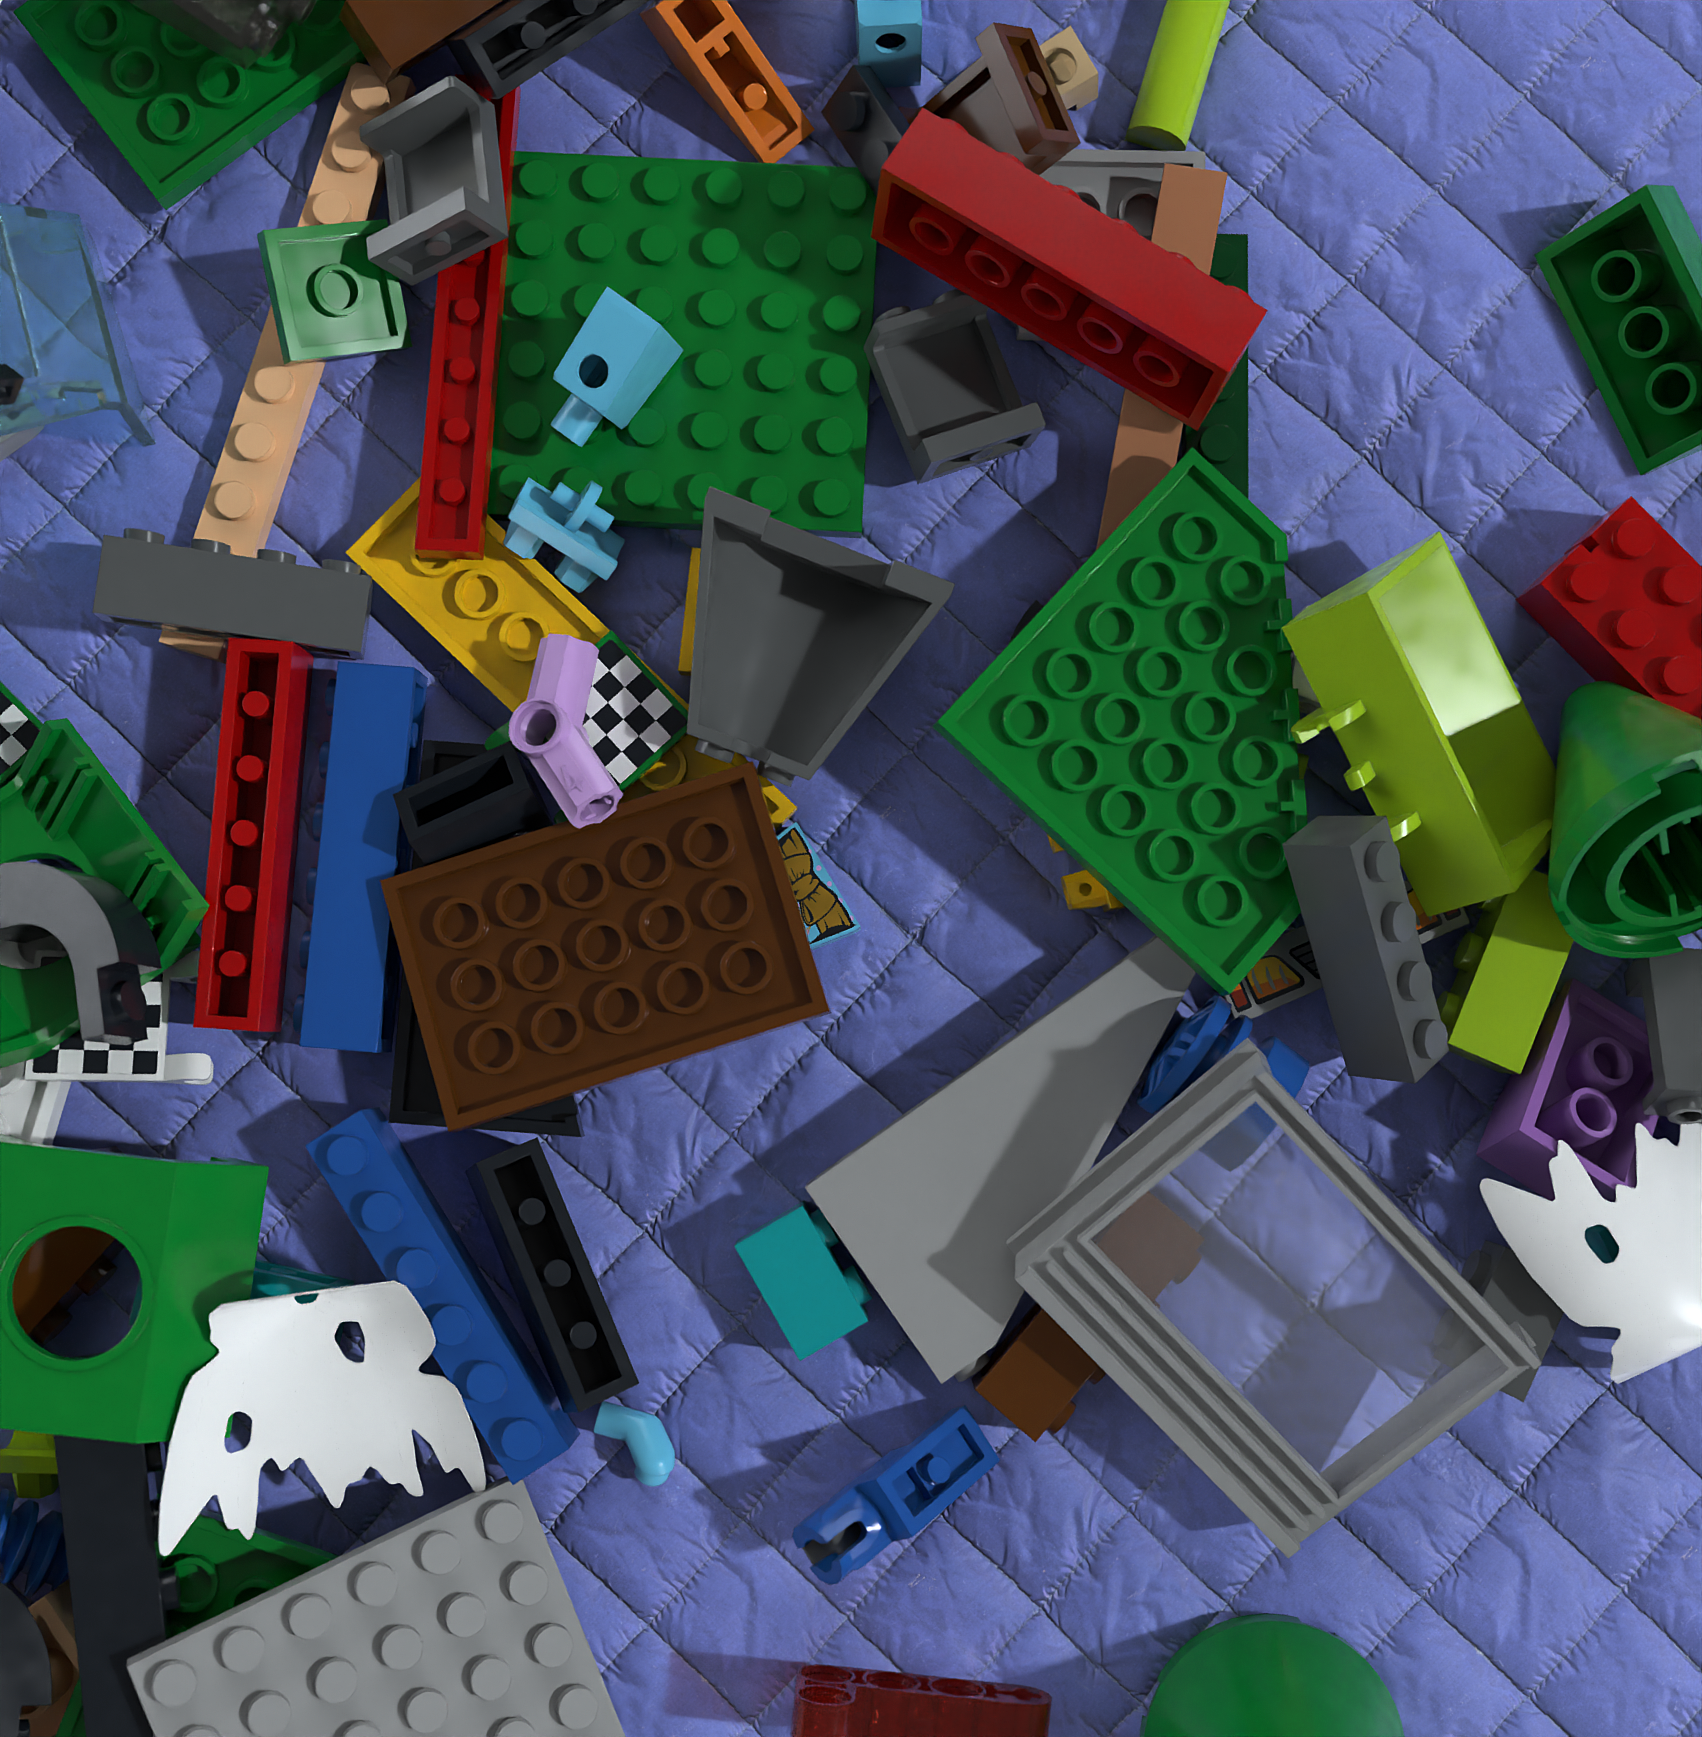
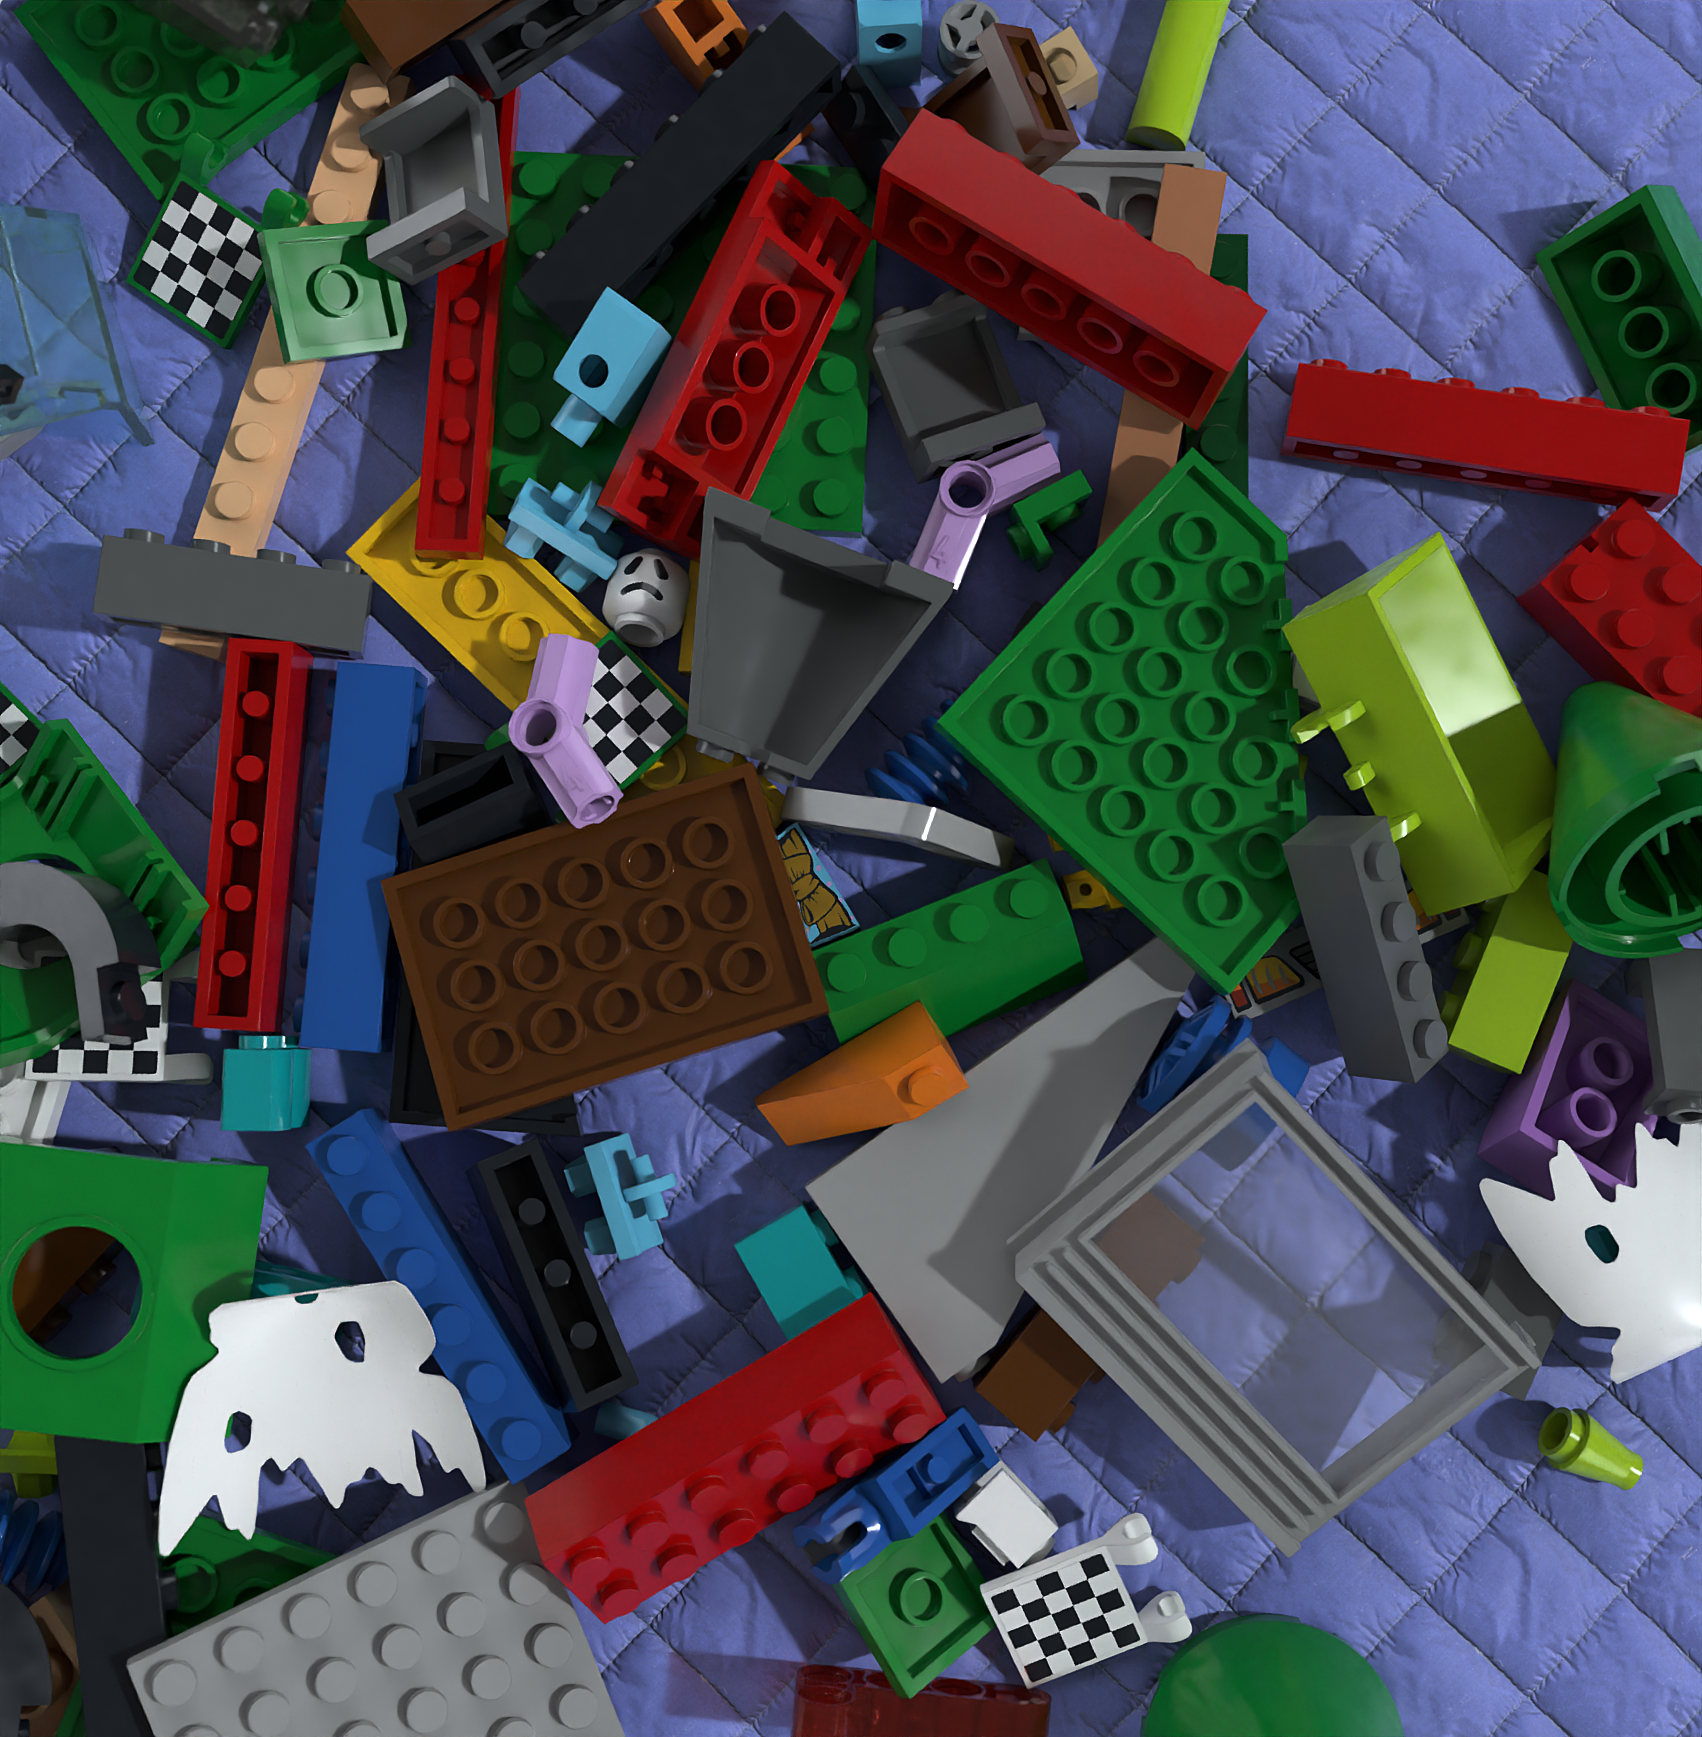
none -> flag [126,133,310,350]
none -> teal brick [220,1036,312,1131]
none -> black brick [516,10,842,346]
none -> red brick [524,1292,947,1625]
none -> medium azure hips [564,1133,678,1261]
none -> red slope [596,160,872,563]
none -> white head [602,548,691,647]
none -> orange slope [754,1000,970,1146]
none -> light grey beam [780,786,1016,872]
none -> green slope [813,858,1089,1046]
none -> green plate [831,1511,997,1699]
none -> blue piece [864,699,975,806]
none -> lavender piece [909,433,1063,595]
none -> light grey wheel [937,0,1000,79]
none -> white window [952,1456,1059,1569]
none -> flag [980,1513,1192,1689]
none -> green bracket [1005,469,1092,572]
none -> red brick [1279,359,1690,513]
none -> lime cone [1538,1407,1643,1490]

